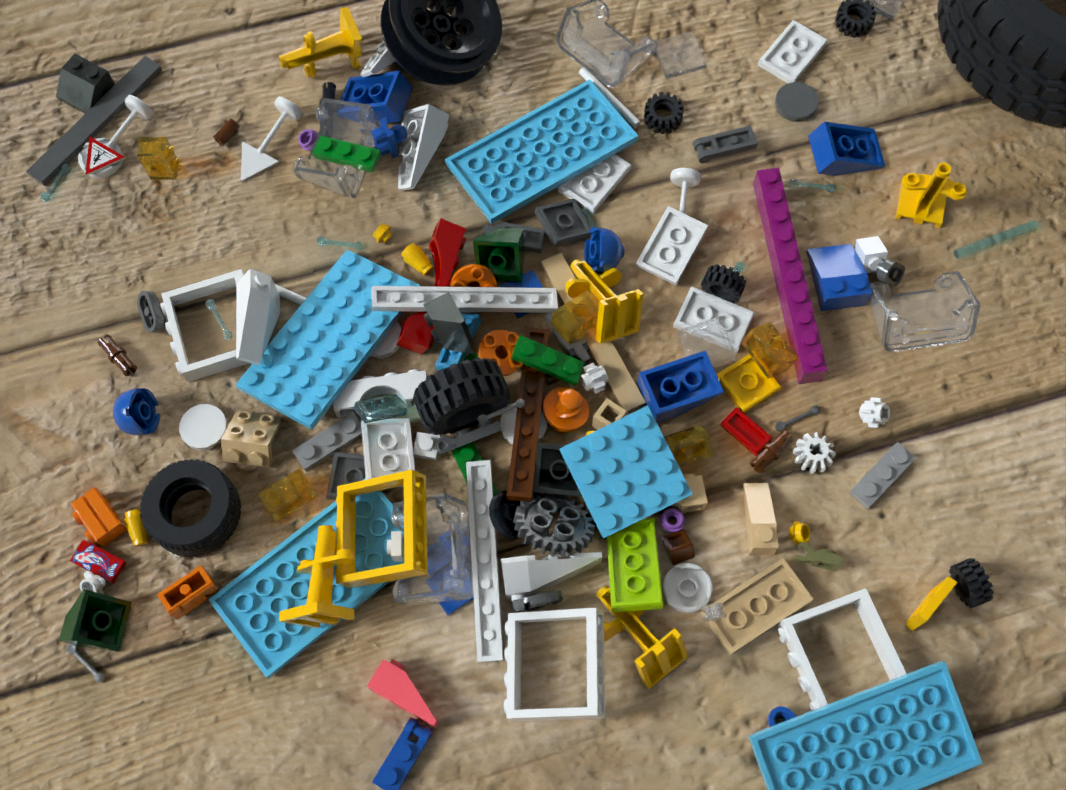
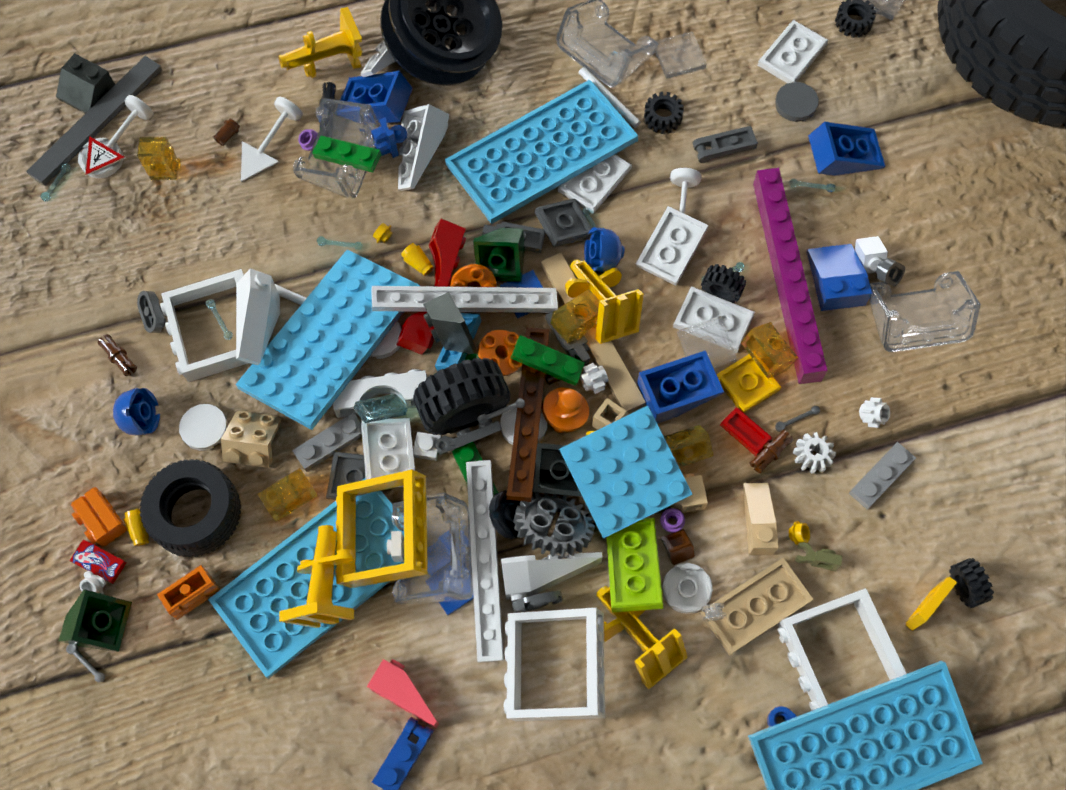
yellow piece [895,162,967,228] -> none
clear light blue bar [953,220,1038,258] -> none

